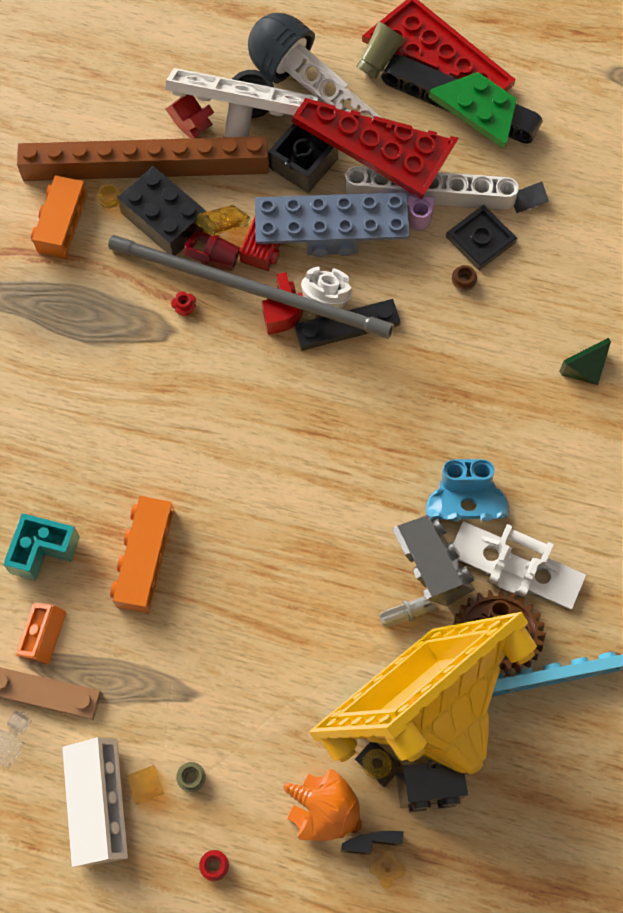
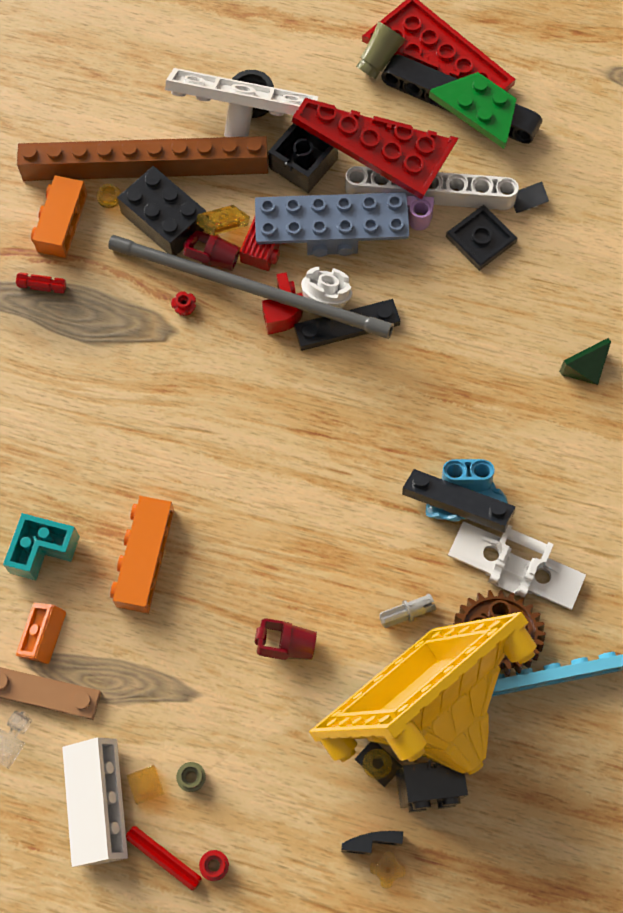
red brick [165,94,215,138] -> none
piece [248,13,382,118] -> none
orange piece [284,769,362,841] -> none
dark grey wedge [393,515,475,607] -> none
reddish brown plate [451,265,477,290] -> none
none -> red axle [16,272,66,294]
none -> red axle [126,826,202,891]
none -> dark red piece [255,618,317,660]
none -> black plate [402,469,516,533]

